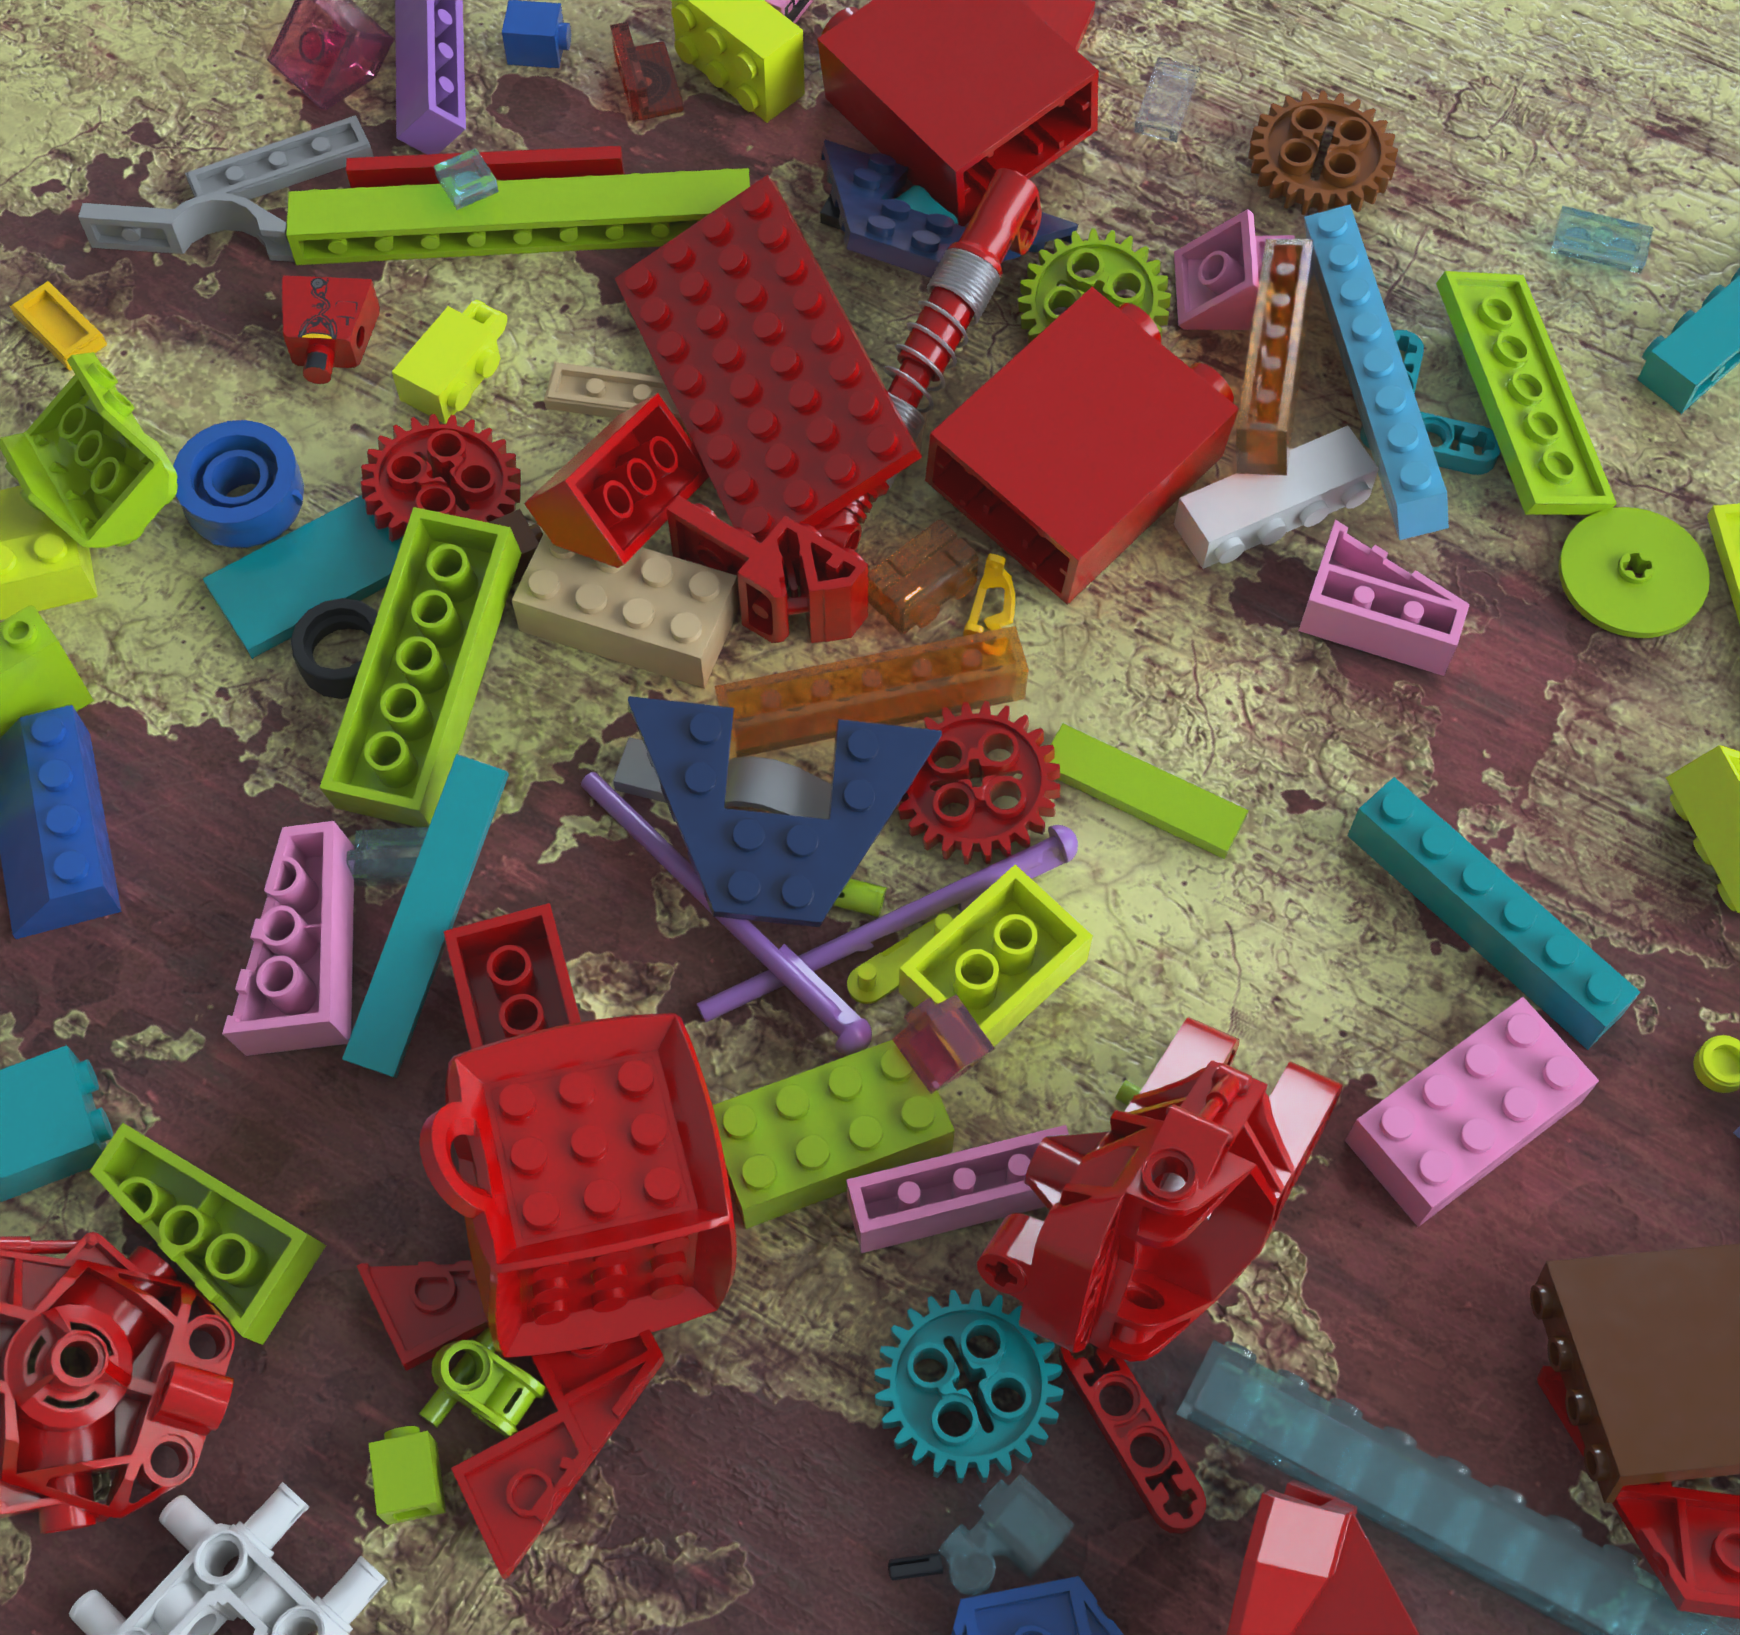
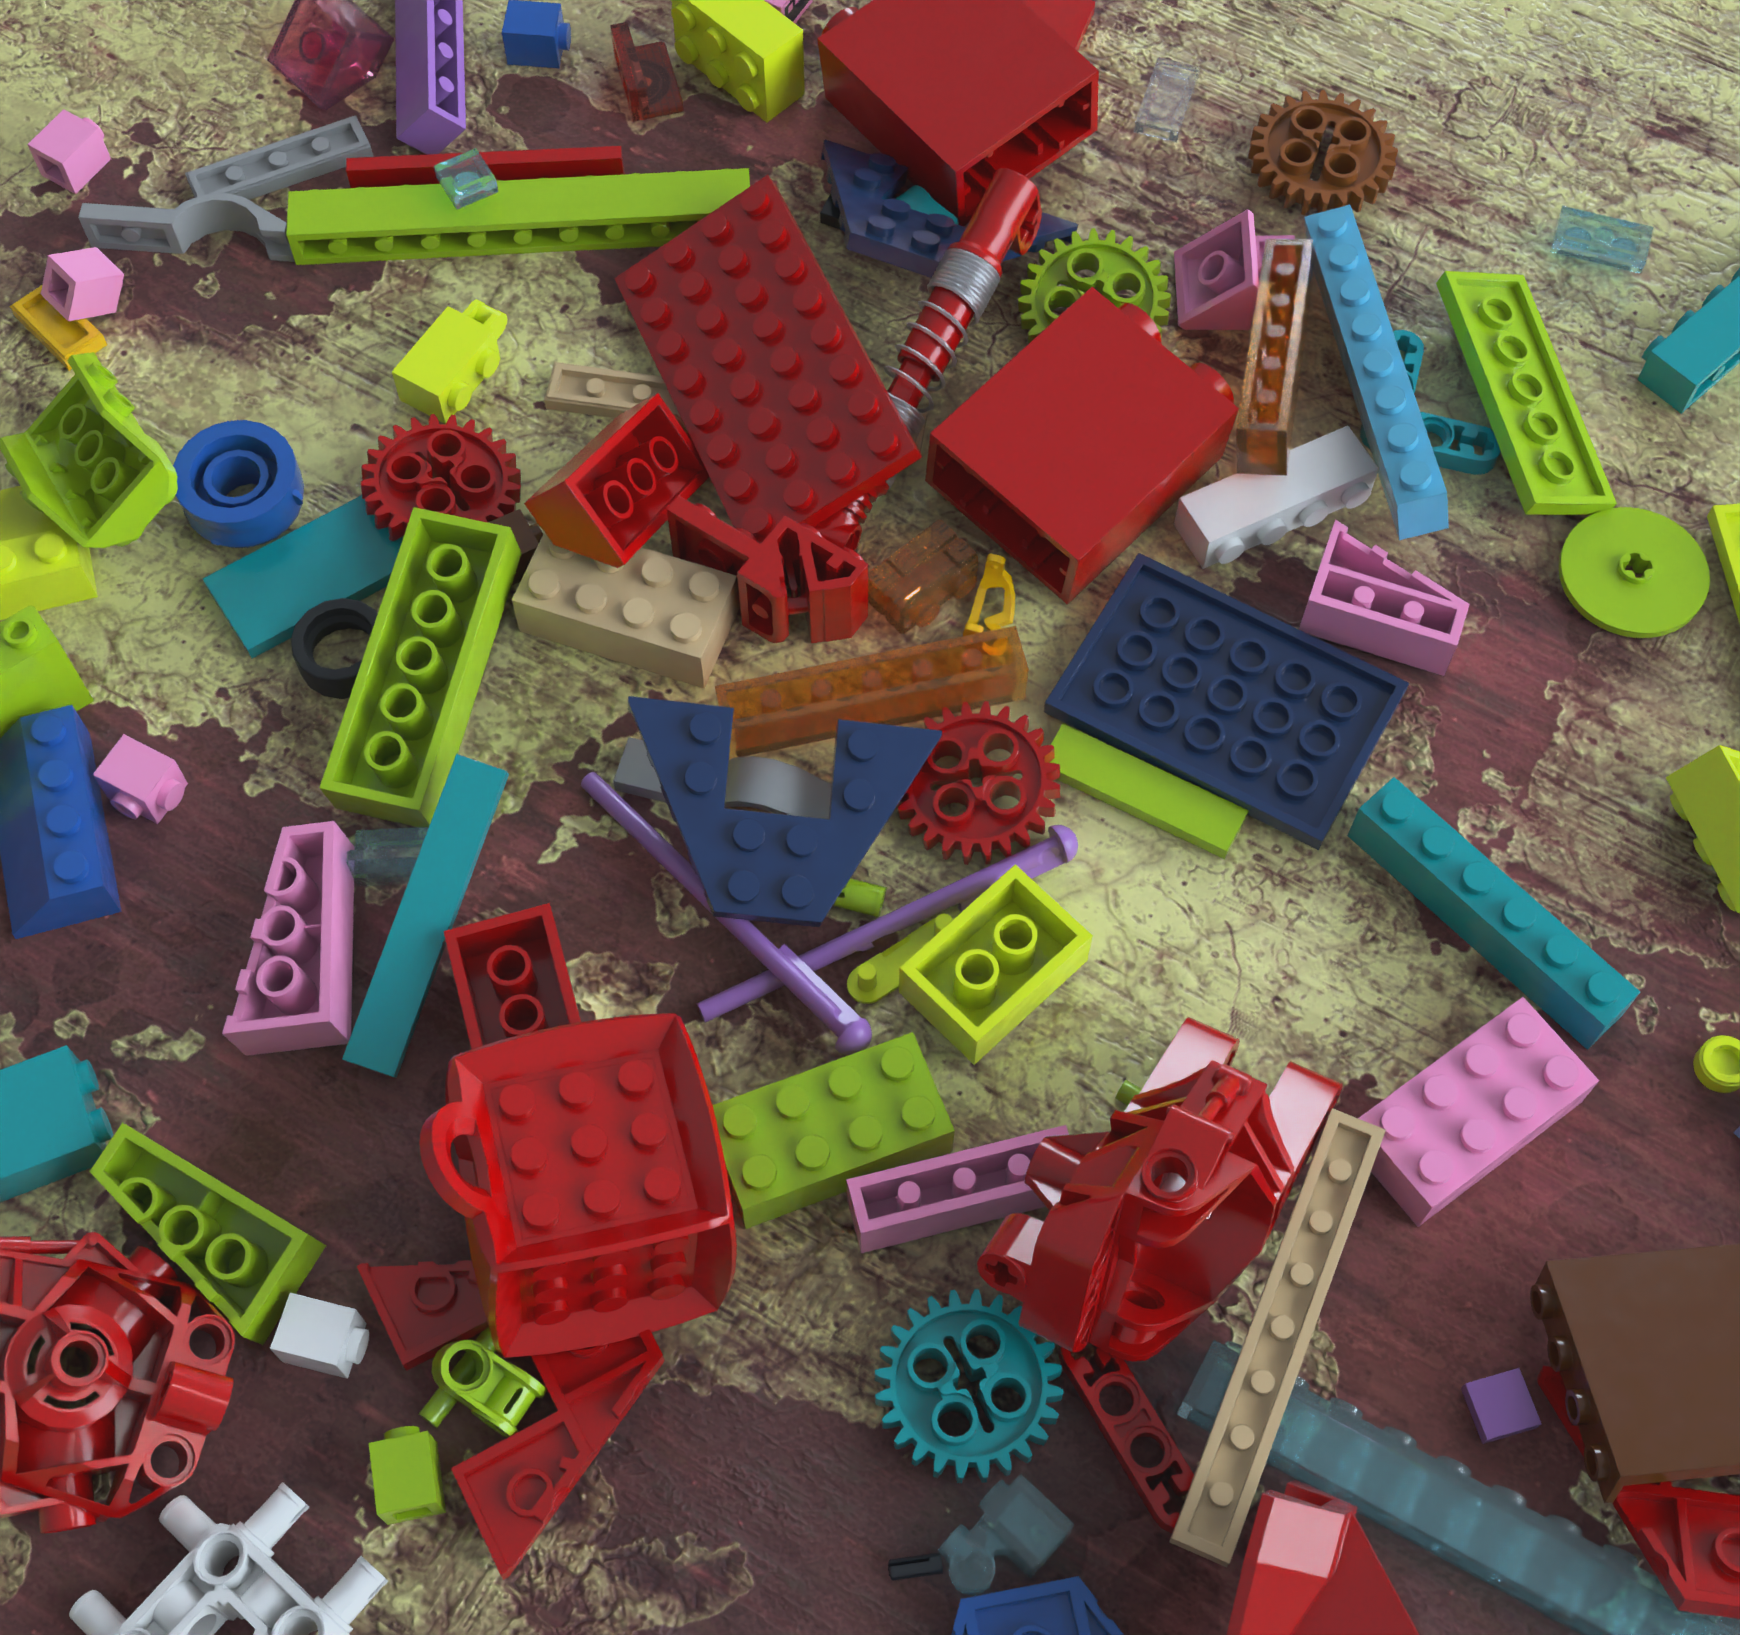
red torso [282,275,380,384] -> none
clear pink brick [892,995,995,1094] -> none
none -> bright pink brick [27,109,111,194]
none -> bright pink brick [41,247,124,322]
none -> bright pink brick [93,734,188,824]
none -> white brick [270,1293,369,1379]
none -> dark blue plate [1044,553,1409,850]
none -> tan plate [1169,1108,1386,1567]
none -> medium lavender tile [1461,1368,1542,1444]

